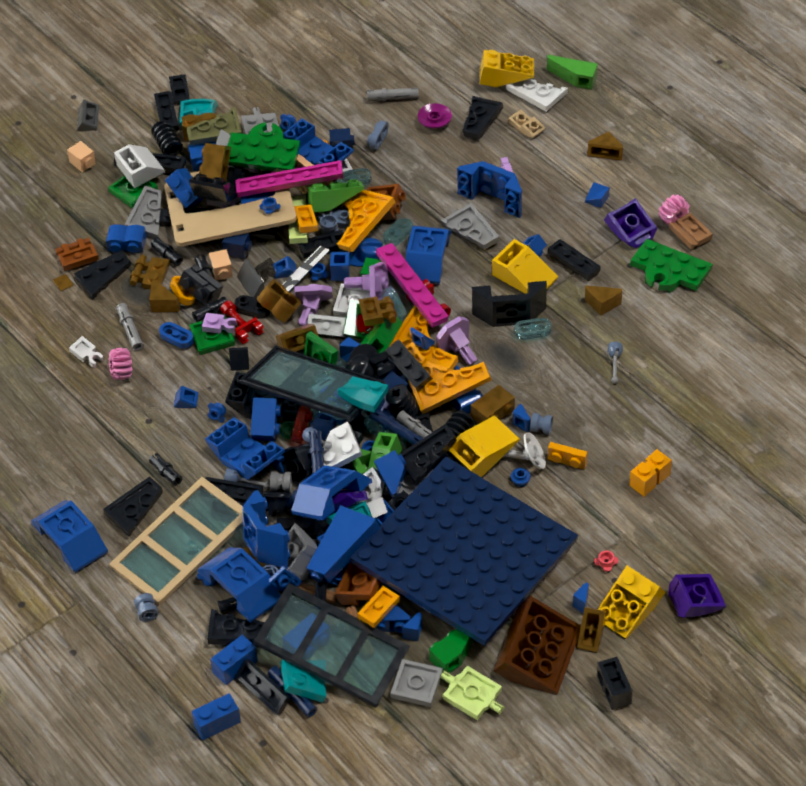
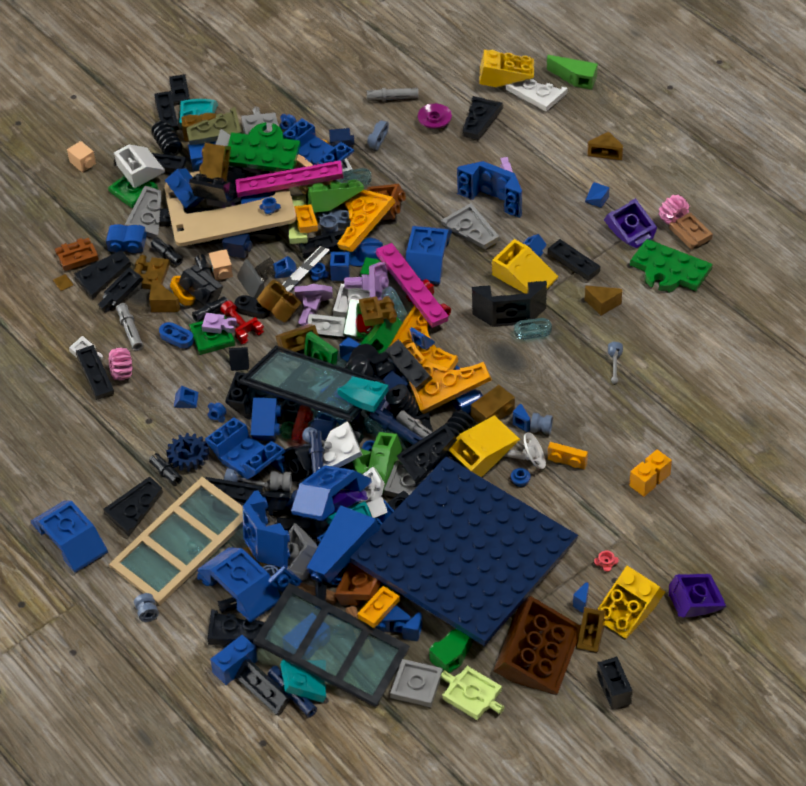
dark grey slope [77,99,99,131] -> none
blue brick [191,693,241,740] -> none
blue slope [374,450,407,498] -> none
clear light blue plate [383,218,413,246] -> none
lavender piece [436,316,477,365] -> none
tan slope [508,109,546,138] -> none
none -> black plate [76,345,114,400]
none -> black hinge [98,268,144,314]
none -> dark blue gear [166,433,209,472]

